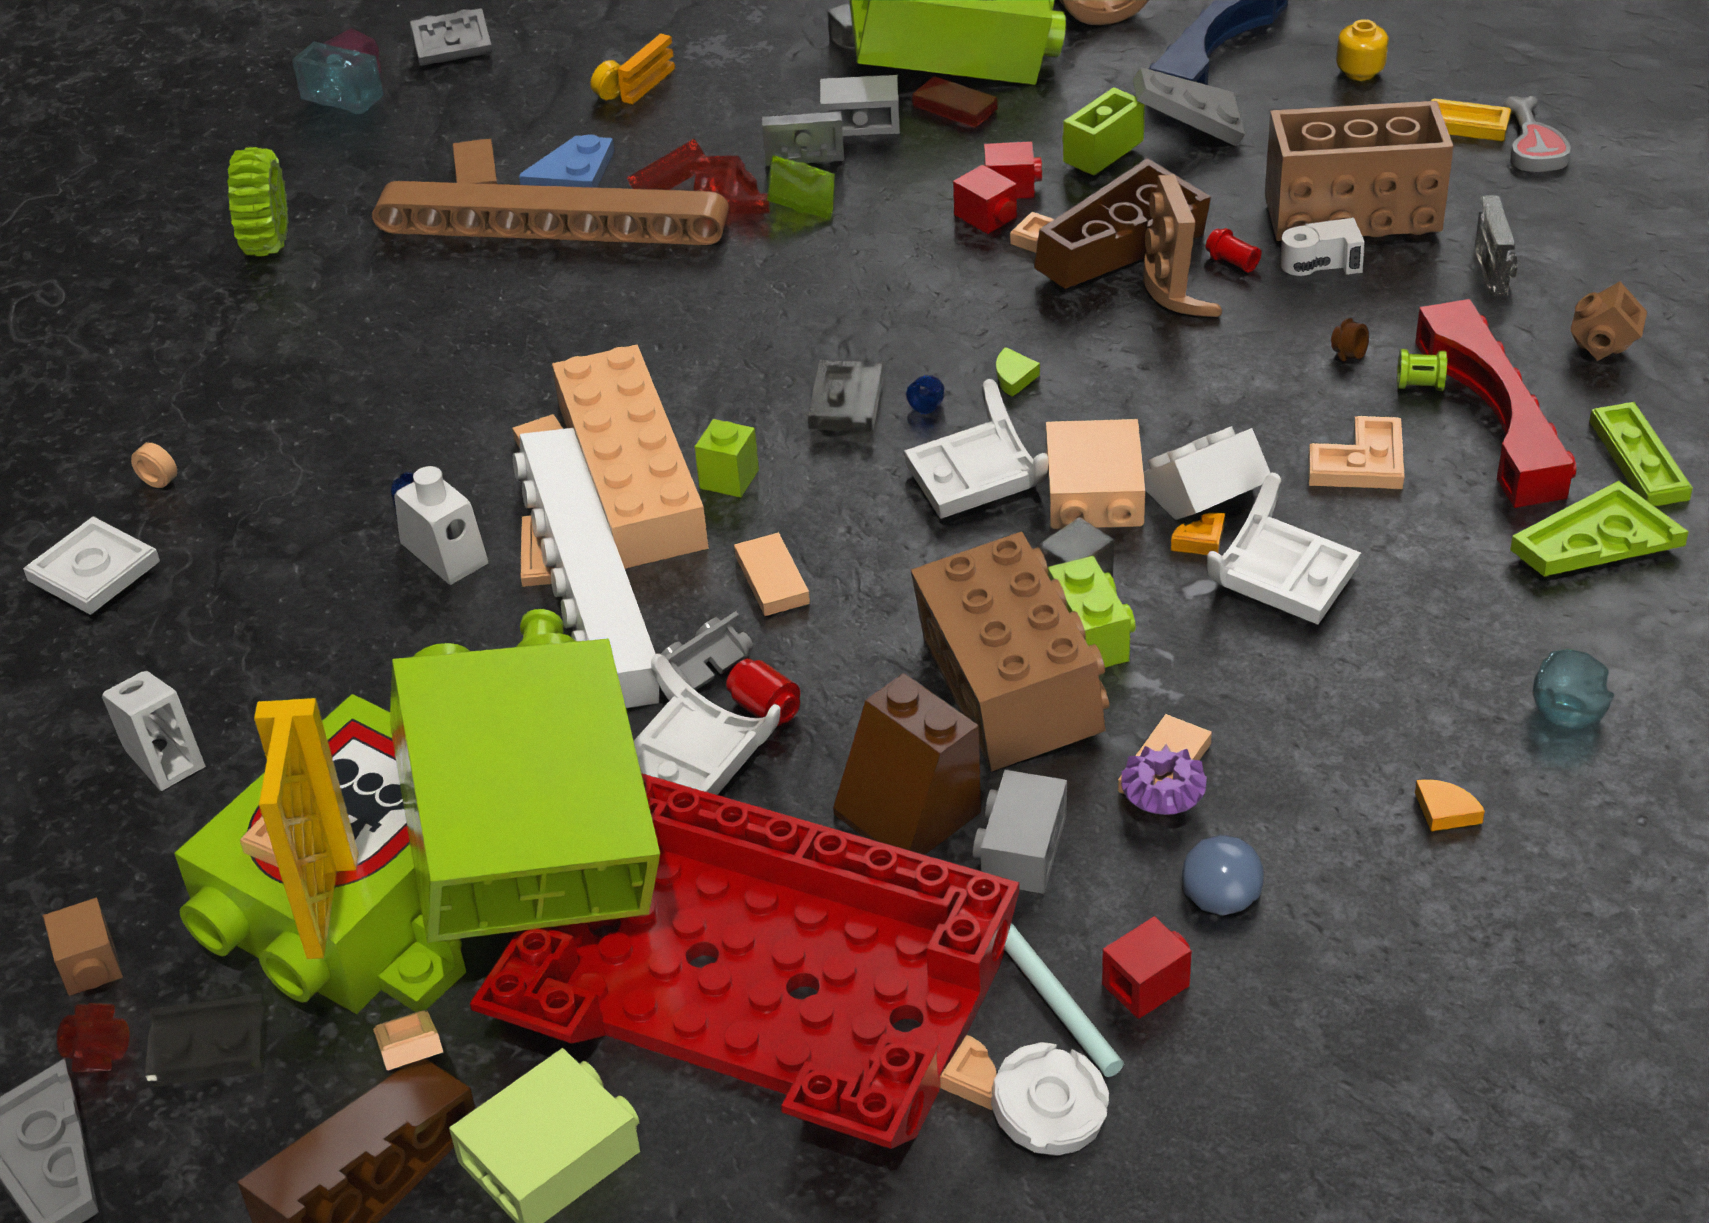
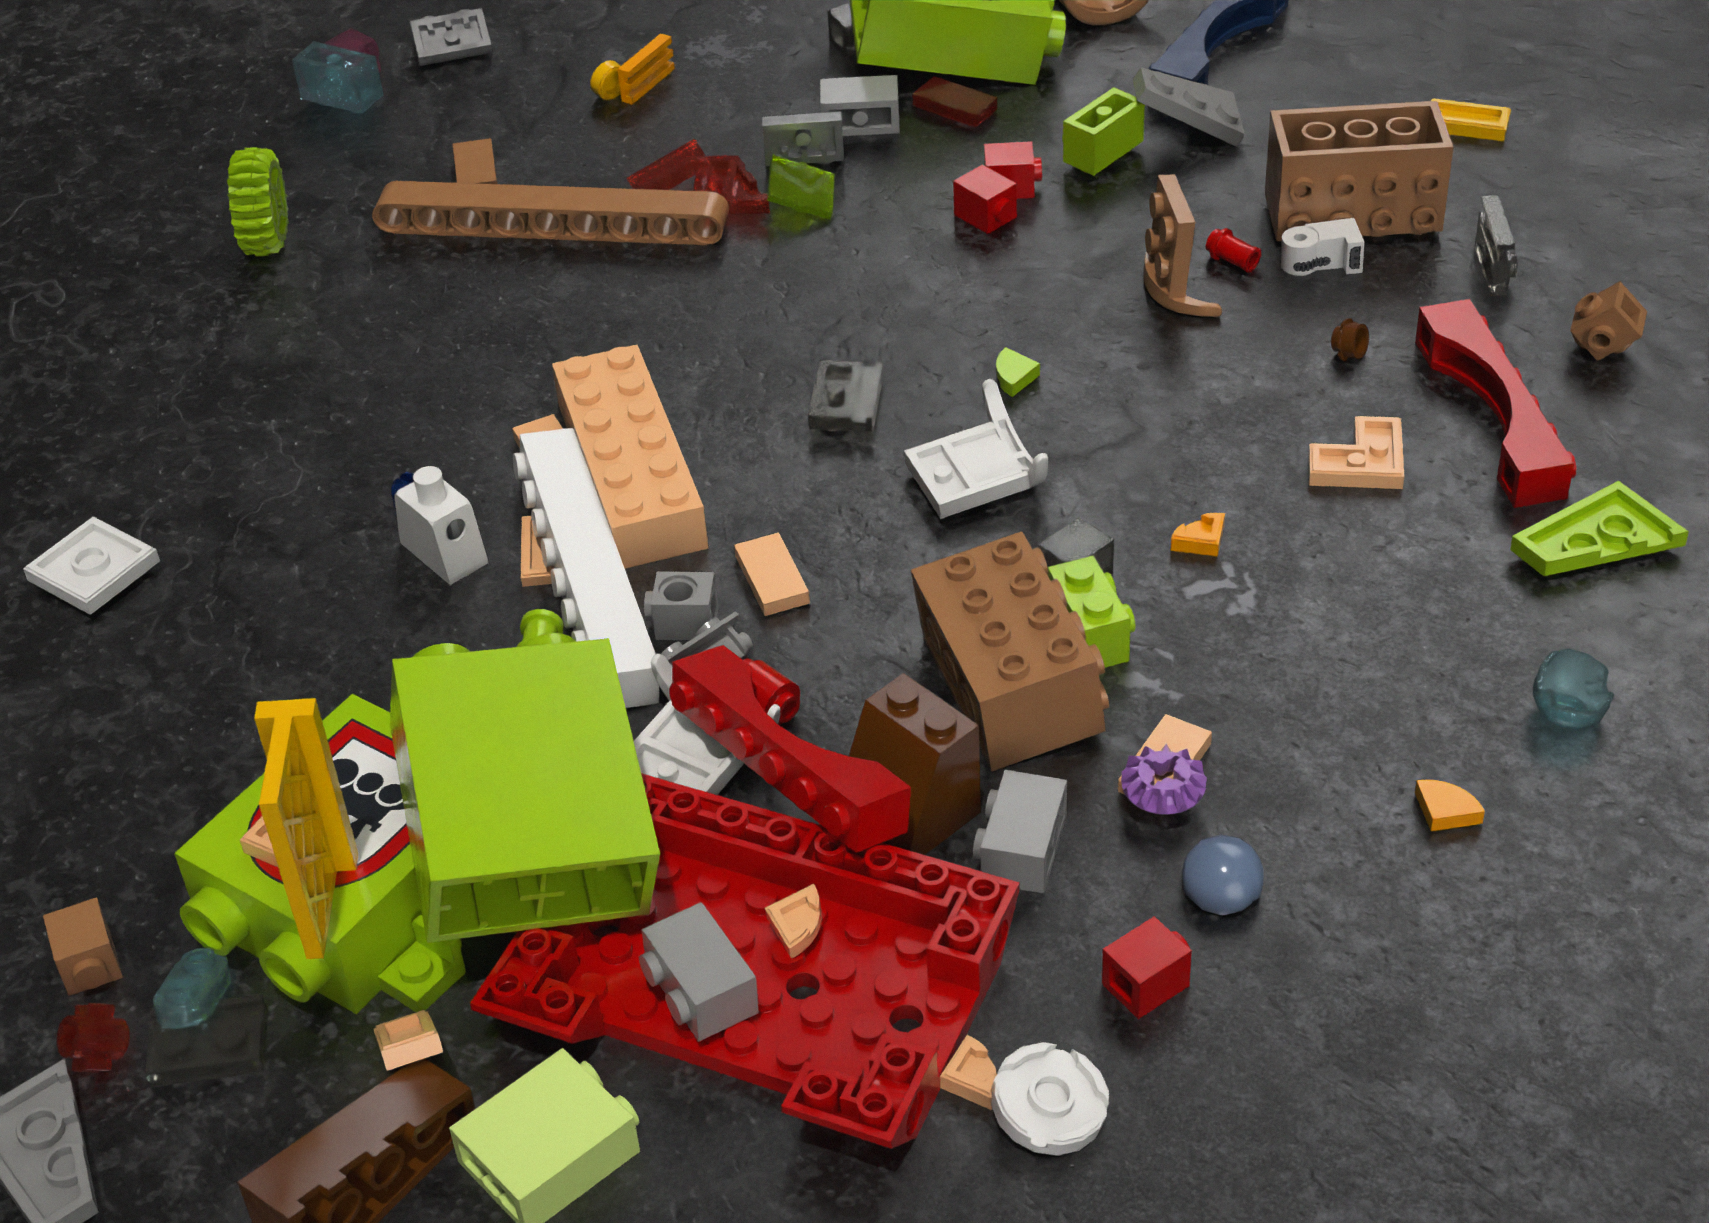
white torso [102,671,206,791] -> none
light nougat tile [131,443,178,488] -> none
medium blue wing [519,134,614,188] -> none
lime brick [694,419,759,498] -> none
clear blue hinge [906,375,945,414] -> none
light aqua bar [1005,923,1124,1077] -> none
light nougat tile [1010,212,1054,253] -> none
reddish brown wedge [1034,158,1211,289] -> none
light nougat panel [1046,419,1145,529] -> none
white slope [1143,426,1270,520] -> none
white piece [1207,472,1361,624] -> none
yellow head [1336,19,1389,81] -> none
lime bush [1397,349,1447,391] -> none
light grey piece [1503,96,1571,172] -> none
lime tile [1589,402,1693,506] -> none
none -> clear light blue plate [153,948,232,1029]
none -> light grey brick [639,902,759,1041]
none -> light grey brick [644,571,718,640]
none -> red arch [669,645,911,853]
none -> light nougat tile [765,884,822,959]

